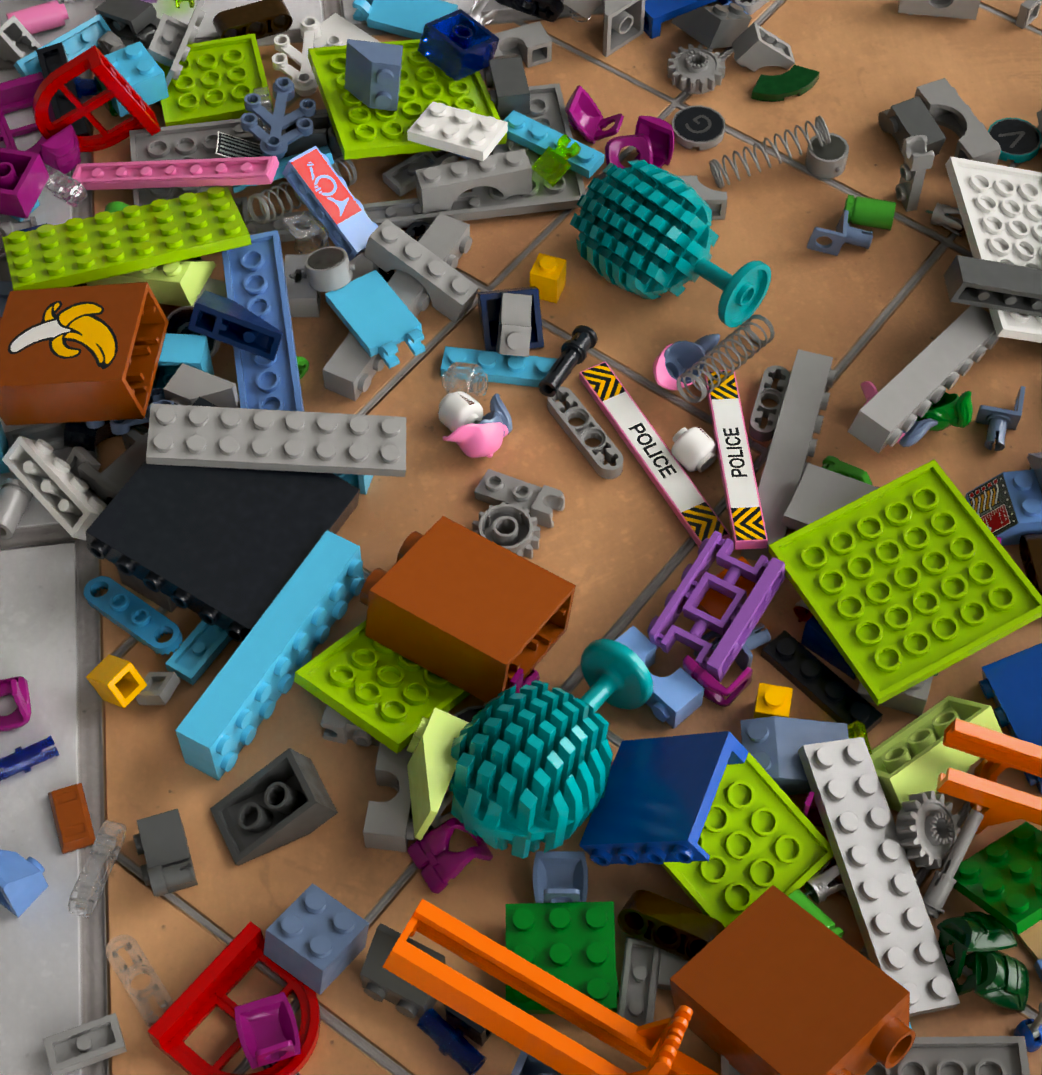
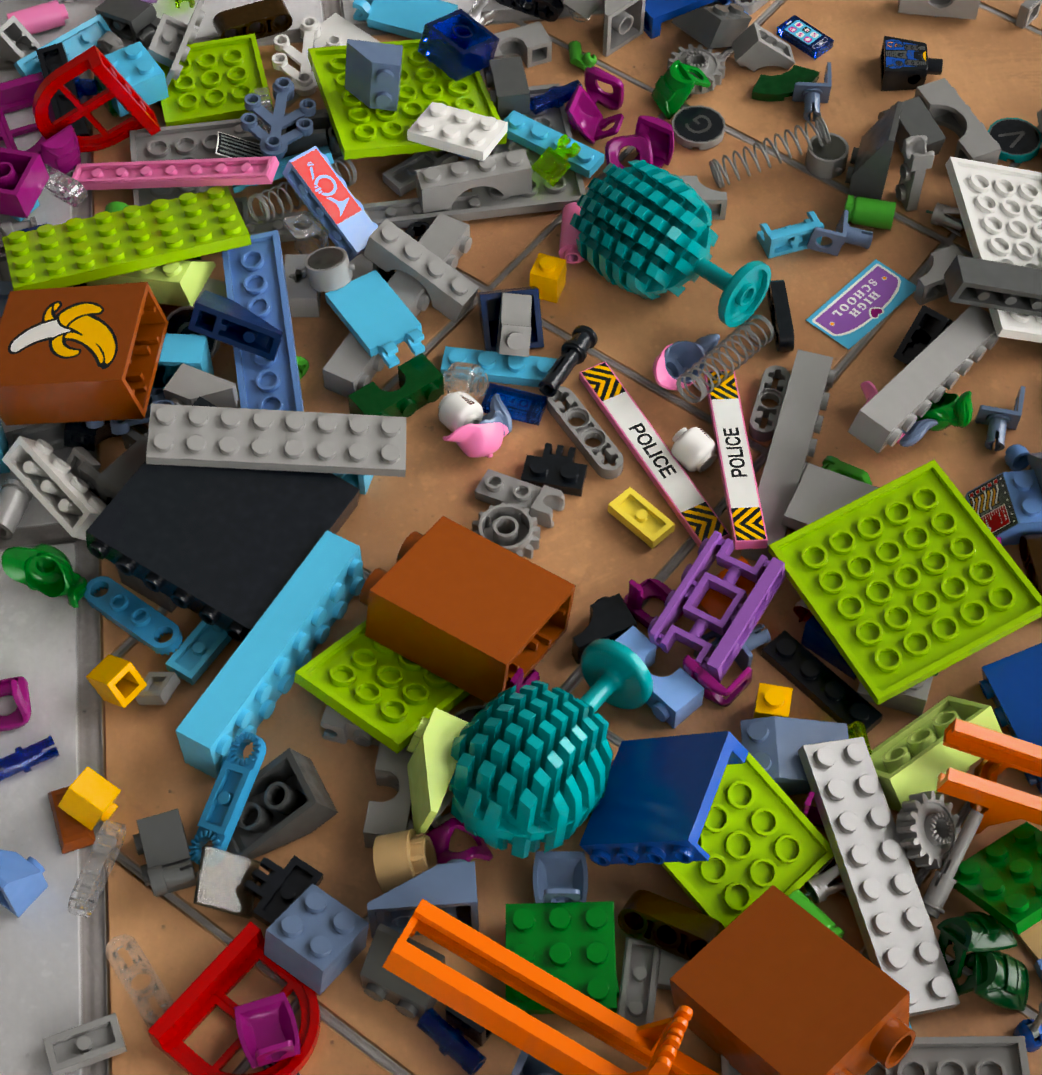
none -> green hair [1,544,88,608]
none -> yellow brick [58,766,121,831]
none -> dark azure plate [189,732,266,868]
none -> clear smoke piece [193,845,260,919]
none -> black hinge [243,855,323,927]
none -> dark green arch [348,353,444,417]
none -> sand blue slope [367,859,479,938]
none -> tan piece [373,829,437,893]
none -> clear blue tile [481,383,547,426]
none -> black hinge [521,443,587,496]
none -> clear blue pin [530,80,583,115]
none -> bright pink brick [559,202,585,264]
none -> bright green arm [568,41,597,71]
none -> black arch [572,593,637,664]
none -> magenta piece [584,66,624,110]
none -> light yellow plate [608,487,675,549]
none -> magenta piece [624,578,683,629]
none -> green piece [651,60,711,120]
none -> medium azure hinge [756,211,824,259]
none -> black beam [767,280,794,352]
none -> clear blue tile [776,15,834,60]
none -> sand blue bracket [792,62,832,121]
none -> sticker [806,259,916,350]
none -> dark grey slope [845,101,904,200]
none -> torso [880,36,943,91]
none -> black arch [893,305,954,365]
none -> light grey arch [914,244,964,305]
none -> medium blue hinge [1005,444,1030,471]

